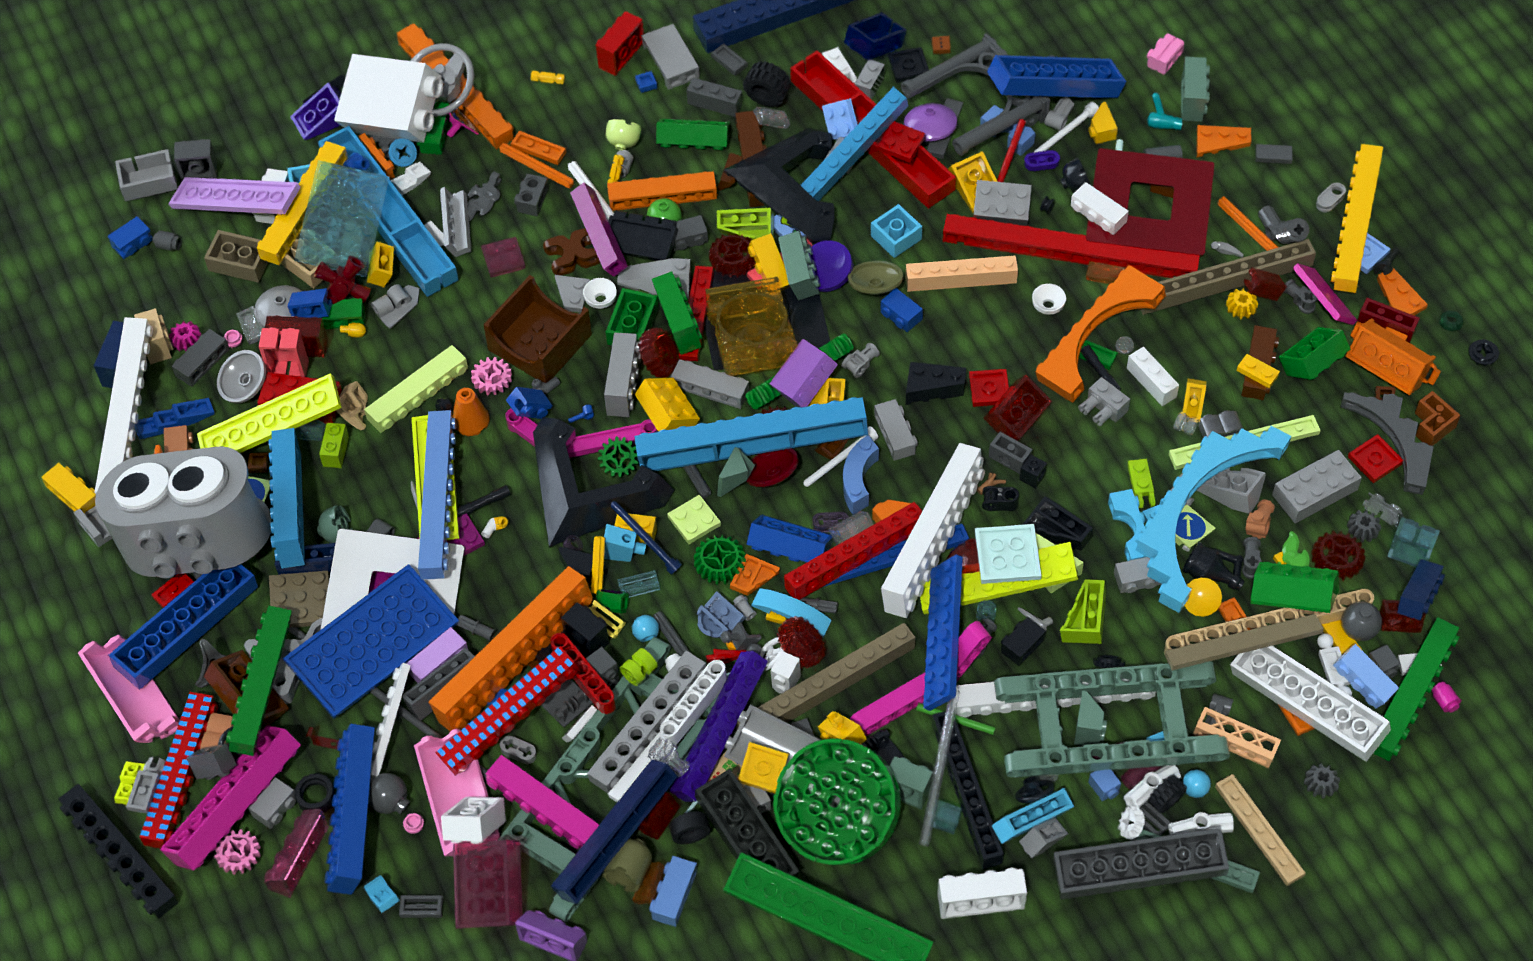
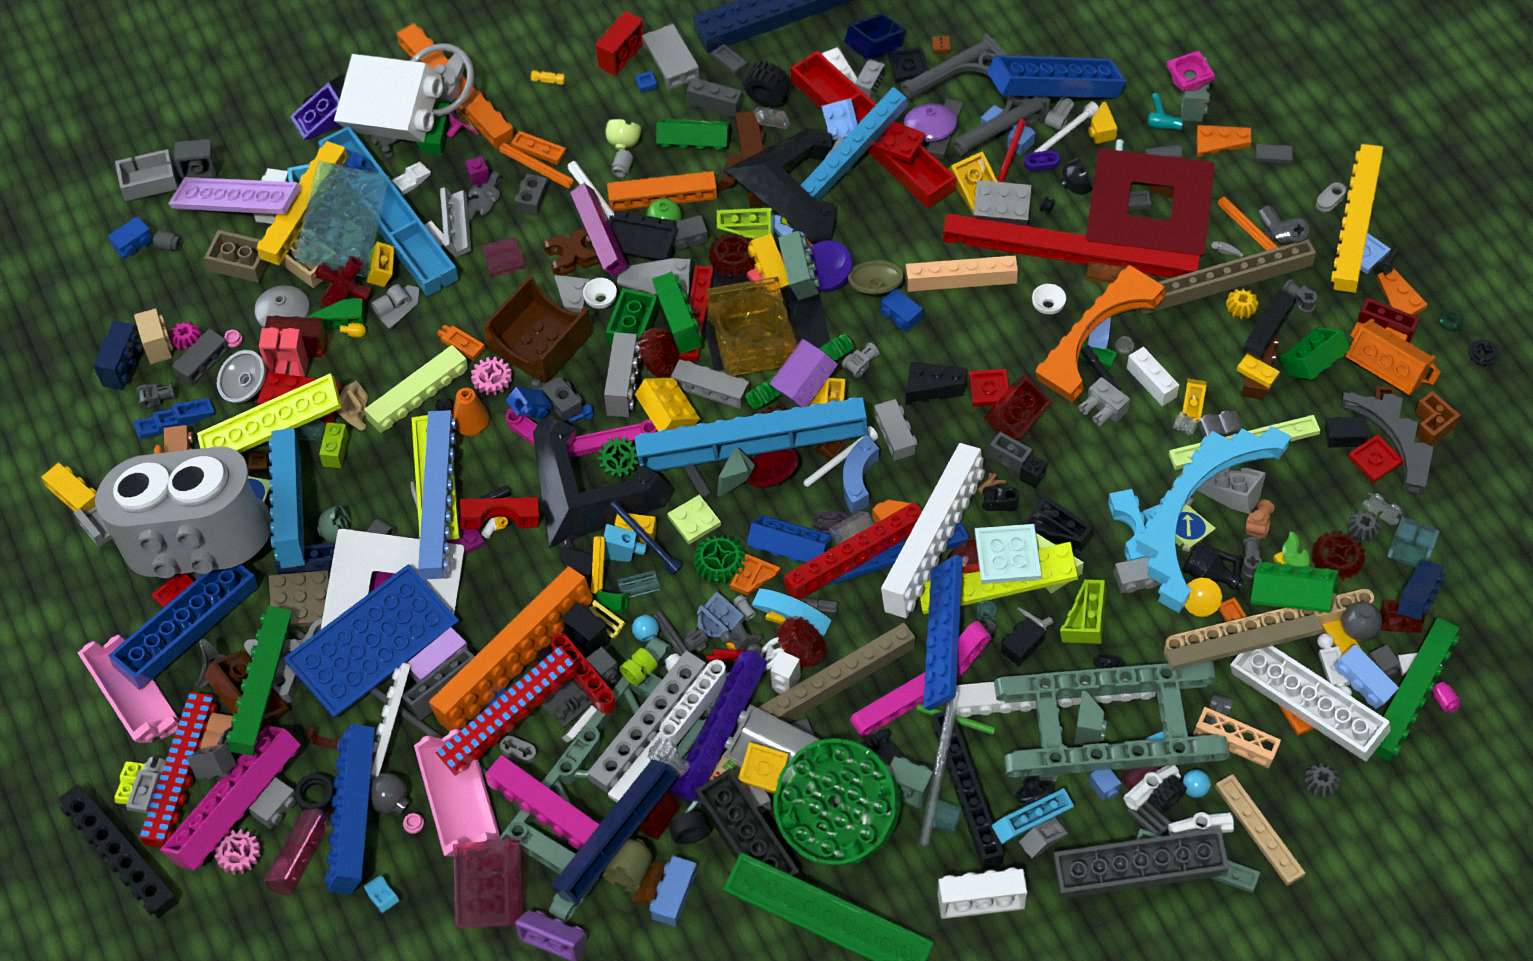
white brick [95,317,153,494] -> none
clear plate [236,306,262,345] -> none
blue brick [288,288,332,321] -> none
orange plate [359,133,394,180] -> none
dark azure gear [388,138,417,167] -> none
dark grey tile [399,895,443,918] -> none
white brick [441,797,506,844] -> none
dark grey axle [457,615,496,641] -> none
yellow axle [608,154,624,183] -> none
yellow brick [818,711,867,744] -> none
medium azure brick [871,204,922,258] -> none
white brick [1071,182,1129,235] -> none
white gear [1118,806,1145,840] -> none
lime hinge [1127,459,1155,508] -> none
bright pink brick [1147,34,1185,75] -> none
clear red hinge [1244,267,1287,301] -> none
light grey brick [1272,450,1362,523] -> none
dark pink tile [1293,263,1358,325] -> none
none -> dark grey connector [136,383,176,409]
none -> orange hinge [437,325,485,361]
none -> red arch [459,497,539,529]
none -> magenta brick [465,156,489,186]
none -> dark grey brick [542,376,583,422]
none -> dark grey gear [683,628,708,654]
none -> light blue slope [1088,317,1111,349]
none -> dark grey tile [1127,191,1151,211]
none -> dark pink piece [1166,51,1215,91]
none -> black beam [1243,290,1297,360]
none -> black brick [1325,416,1369,448]

